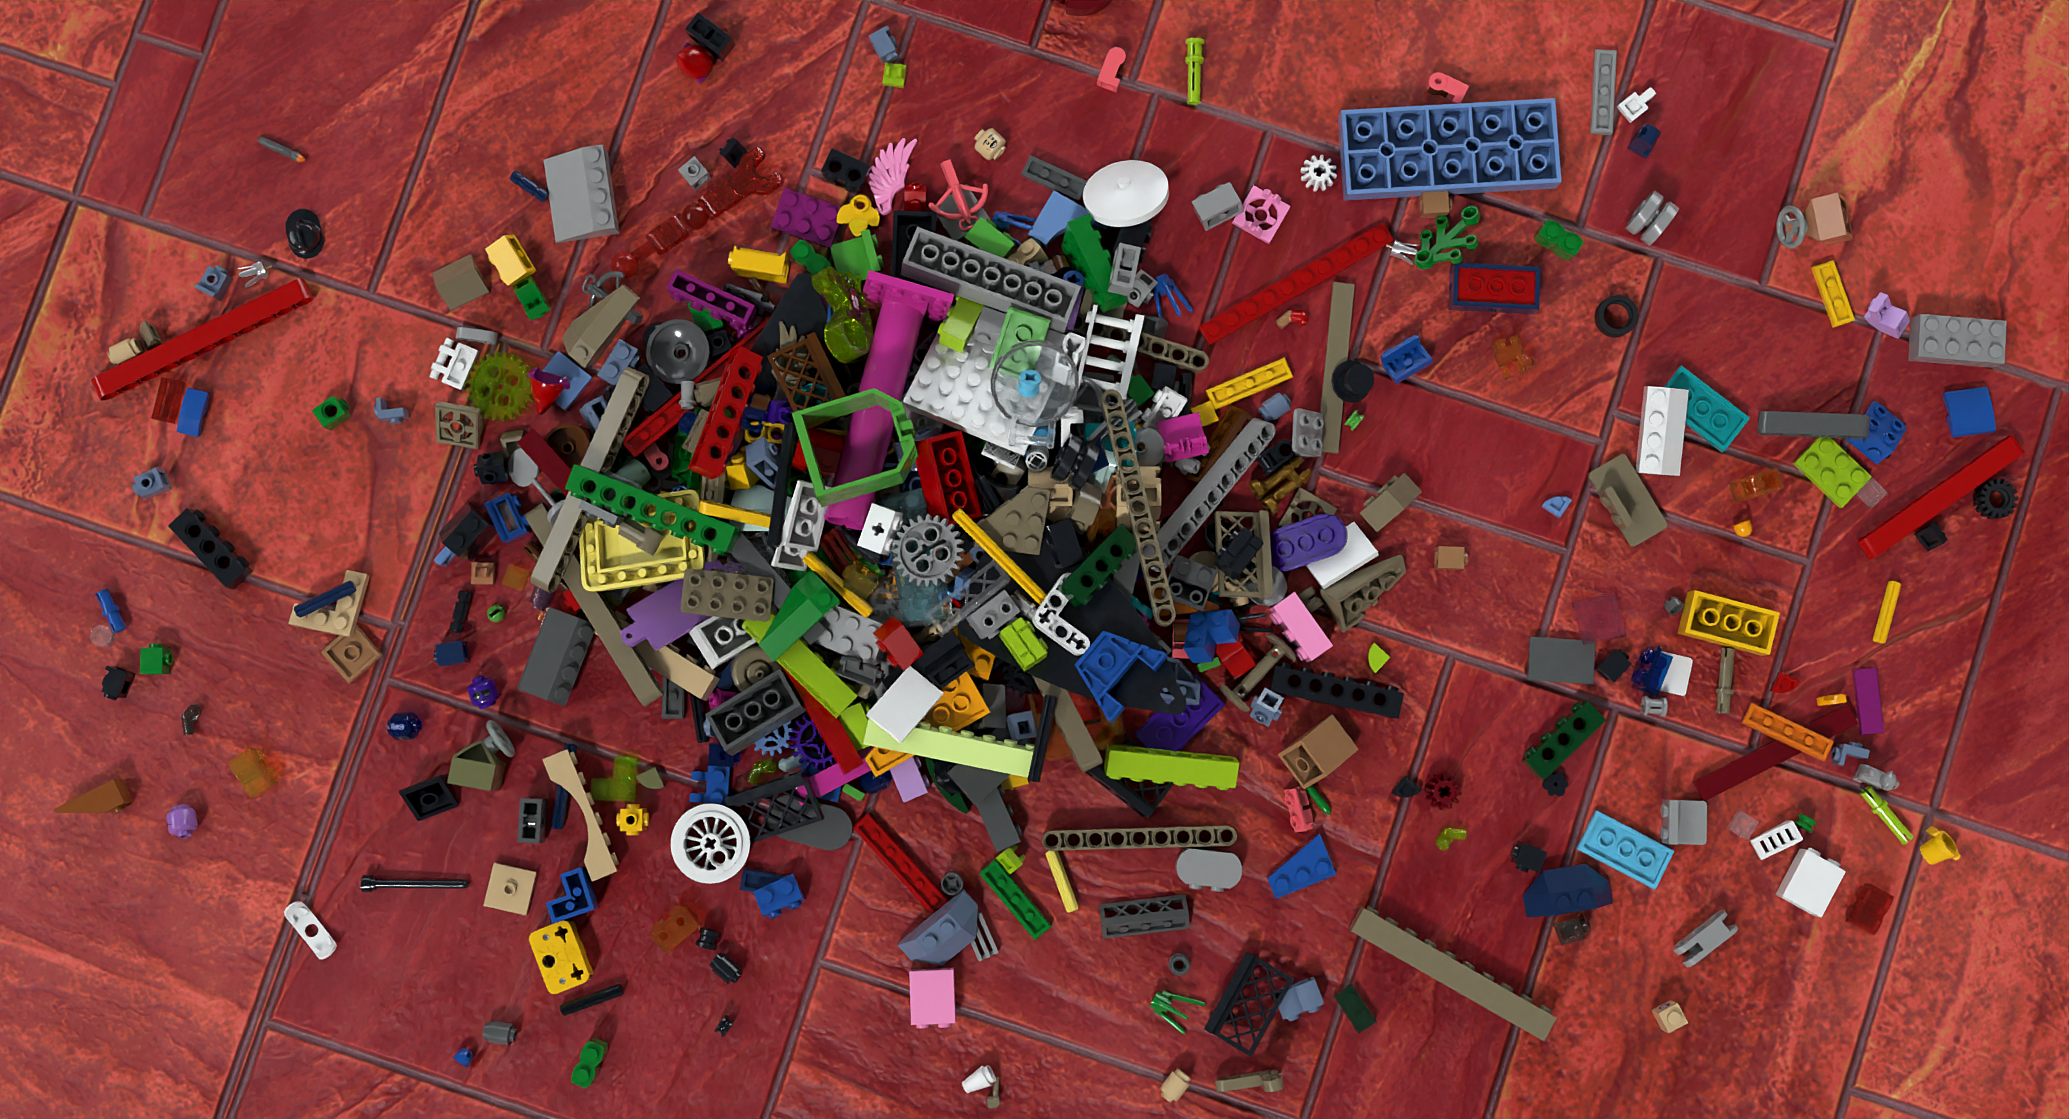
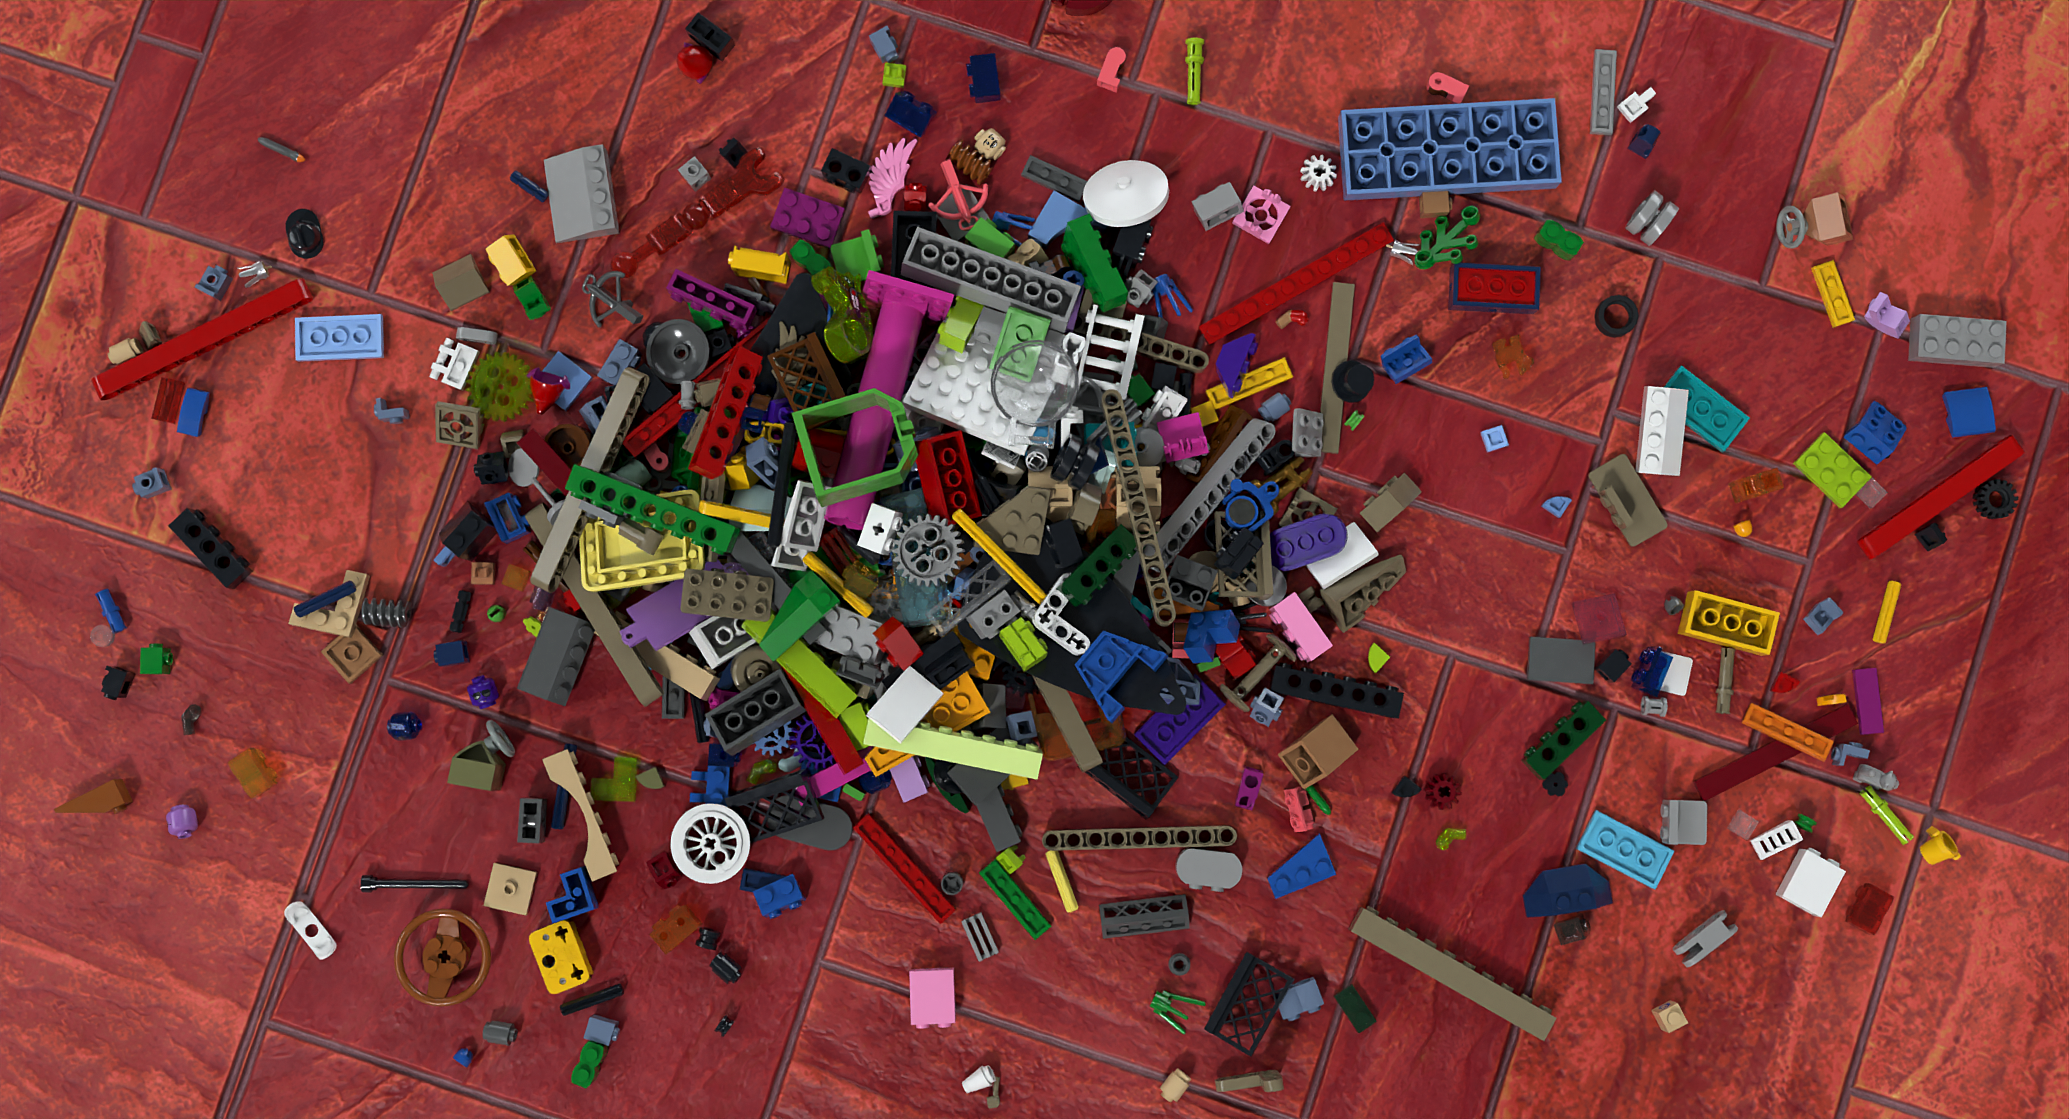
green brick [312,396,351,431] -> none
black slope [399,774,459,821] -> none
dark tan wedge [562,285,640,368] -> none
yellow brick [617,804,649,835] -> none
yellow plate [837,195,880,237] -> none
sand blue wedge [897,889,978,966] -> none
medium azure wheel [1017,370,1041,398] -> none
black axle [1028,695,1057,782] -> none
lime brick [1104,744,1239,790] -> none
light grey brick [1107,243,1141,296] -> none
medium nougat brick [1434,546,1468,570] -> none
black brick [1510,841,1547,873] -> none
dark grey beam [1757,411,1870,439] -> none
none -> light blue plate [295,314,384,362]
none -> dark grey piece [362,597,412,628]
none -> dark orange piece [394,909,491,1007]
none -> lime plant [523,616,542,637]
none -> sand blue brick [584,1014,620,1046]
none -> dark red bracket [646,851,682,889]
none -> clear blue bracket [884,91,937,137]
none -> dark orange piece [946,140,993,185]
none -> clear blue brick [966,53,1001,104]
none -> dark purple slope [1216,333,1258,398]
none -> blue piece [1222,479,1279,533]
none -> magenta leg [1235,766,1264,811]
none -> light blue tile [1480,425,1509,453]
none -> sand blue bracket [1803,597,1843,635]

